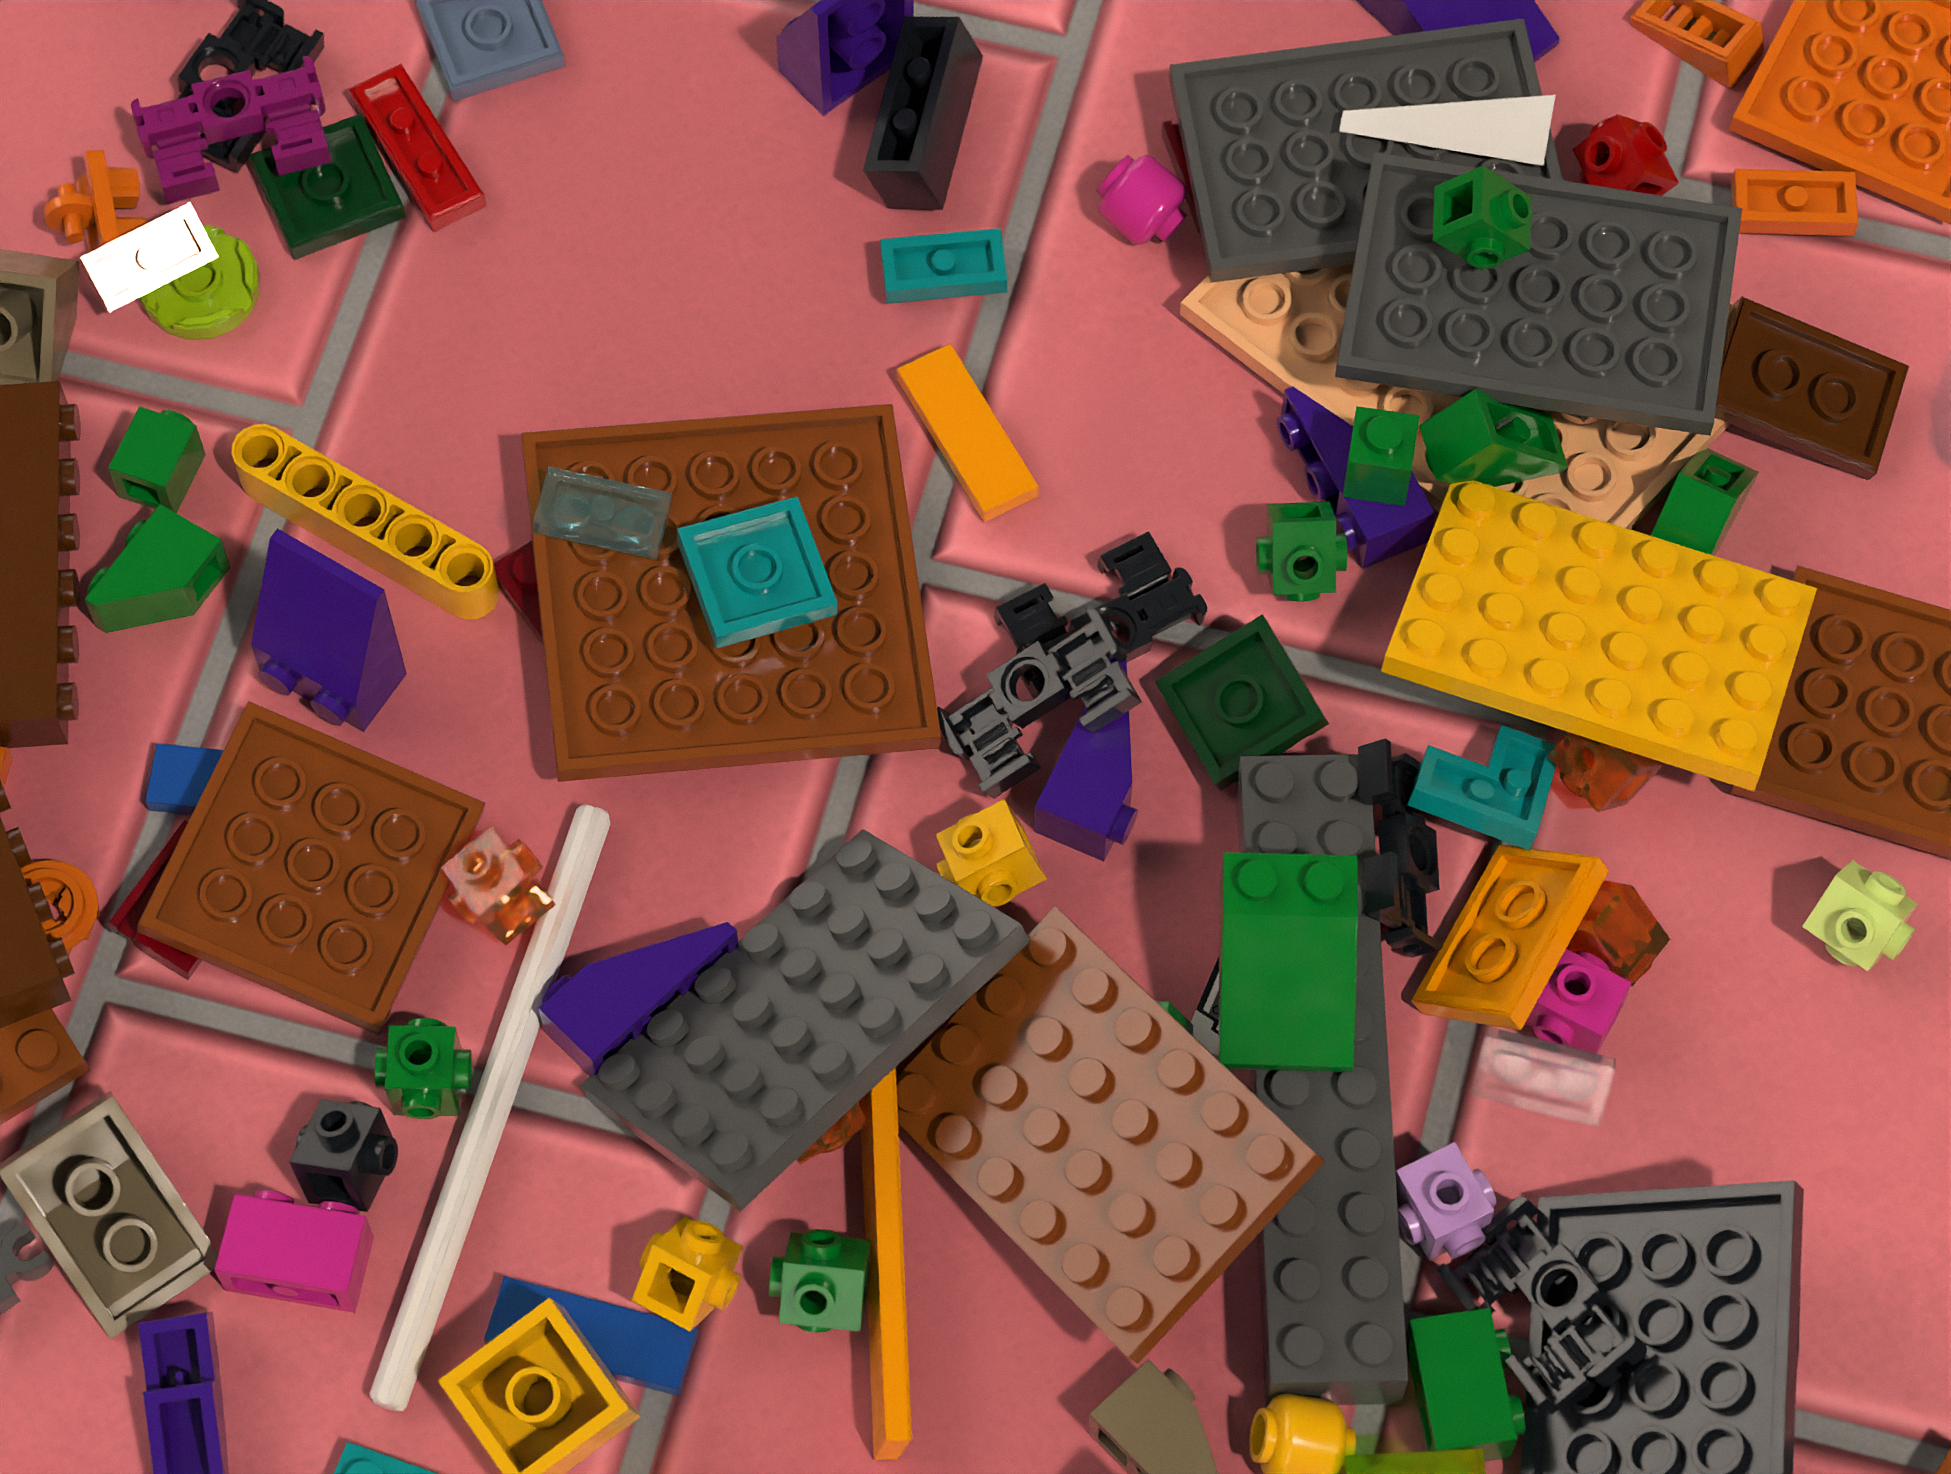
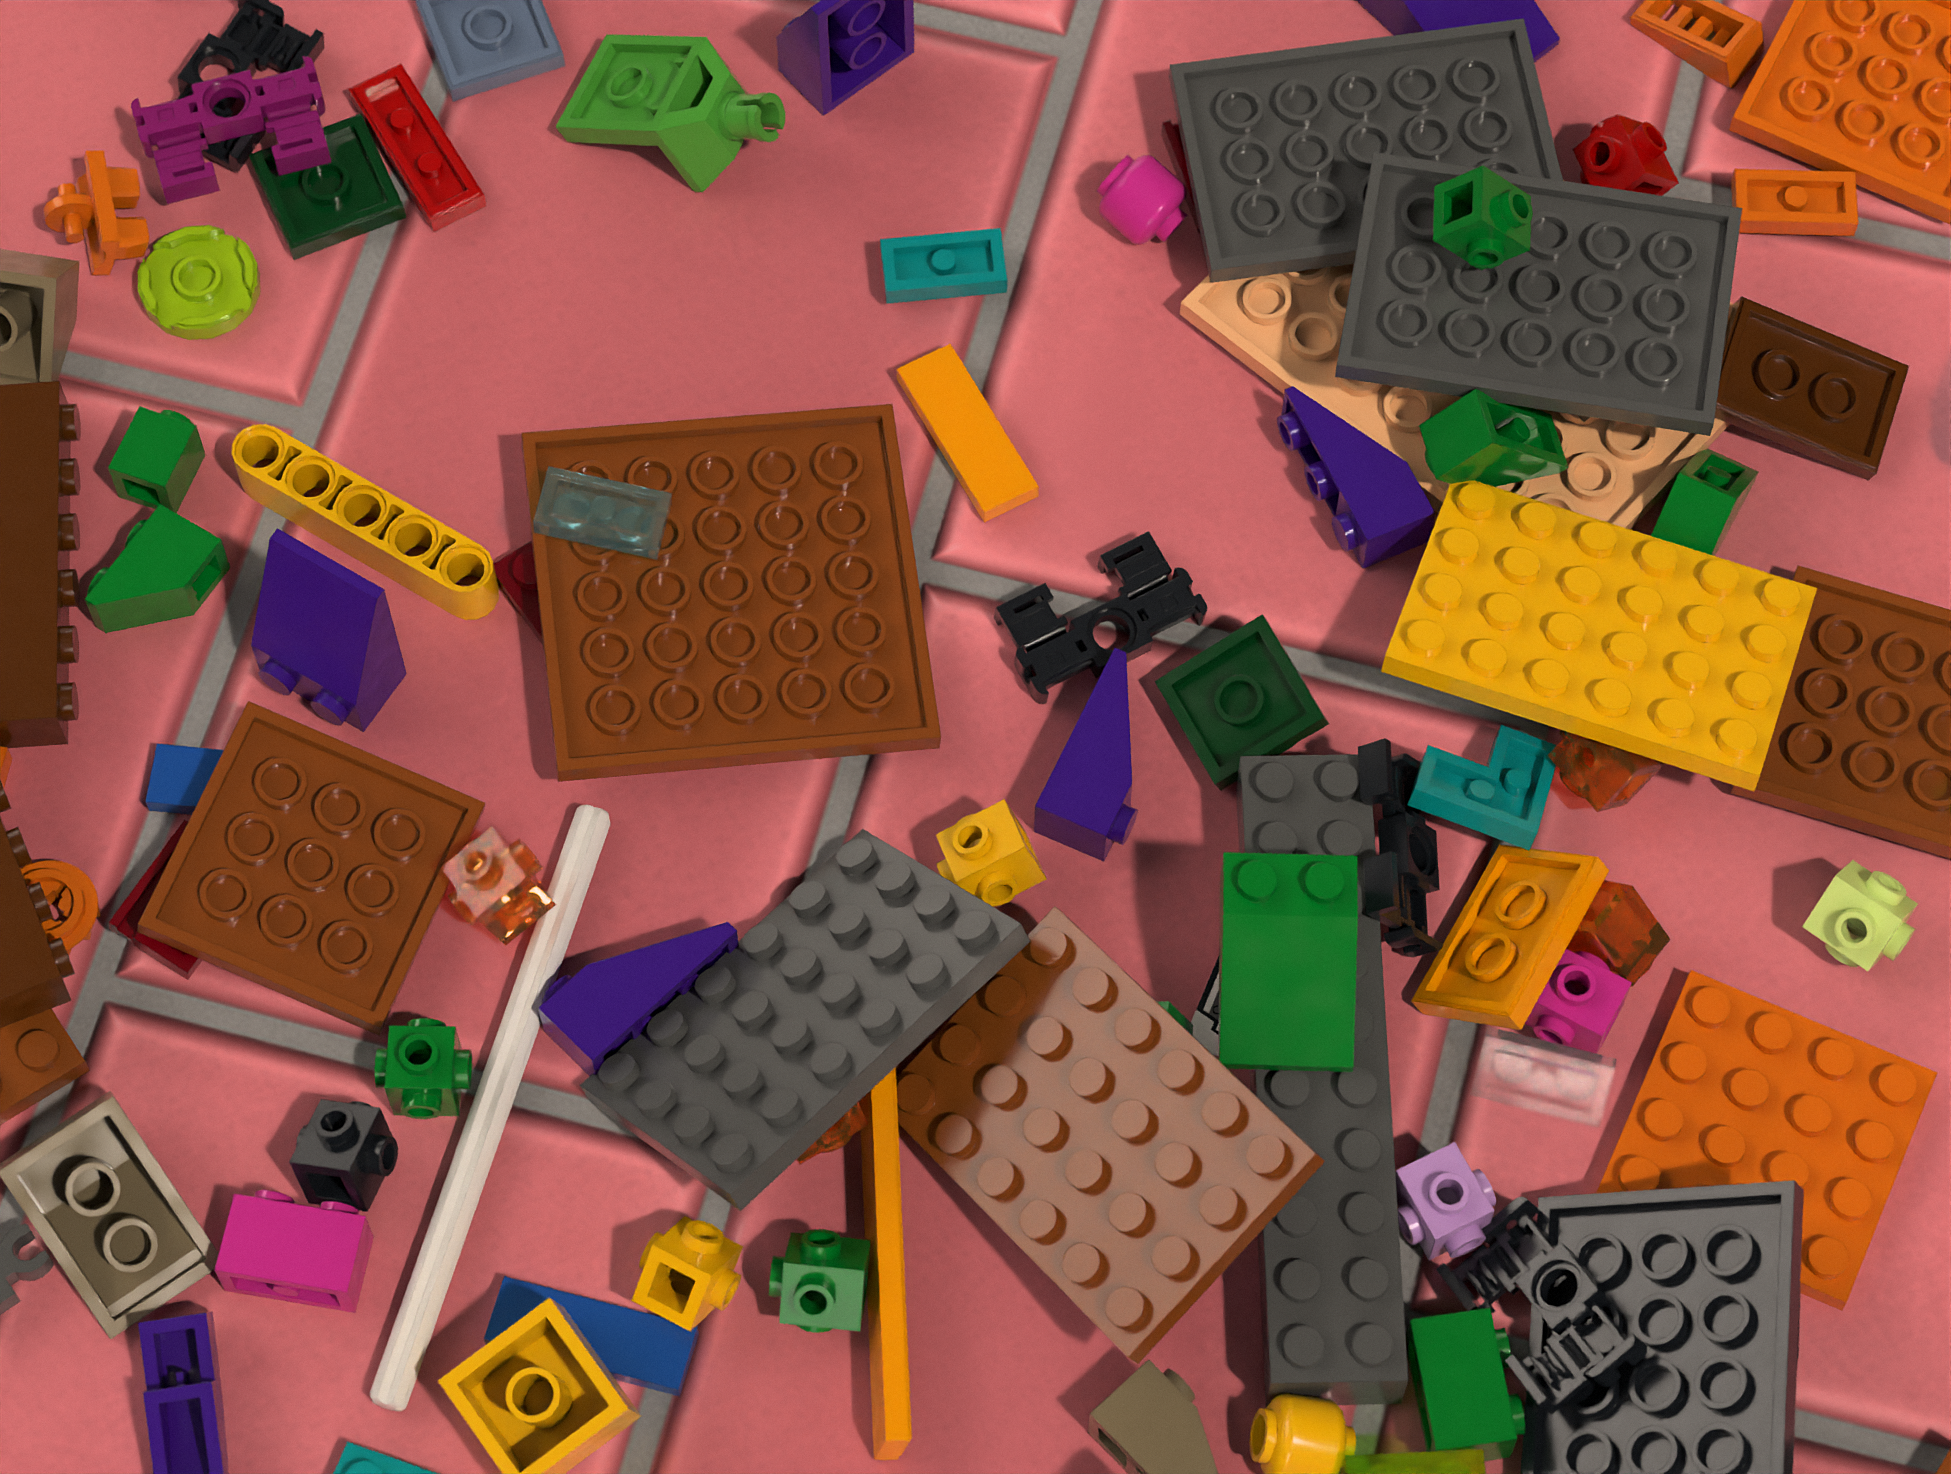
plate [78,202,219,313] -> none
teal plate [677,496,838,649] -> none
black brick [863,17,983,210] -> none
black piece [937,608,1142,799] -> none
green brick [1256,502,1347,602] -> none
white sticker [1339,95,1555,166] -> none
green brick [1342,406,1419,506] -> none
none -> bright green plate [556,34,785,192]
none -> orange plate [1596,970,1938,1311]

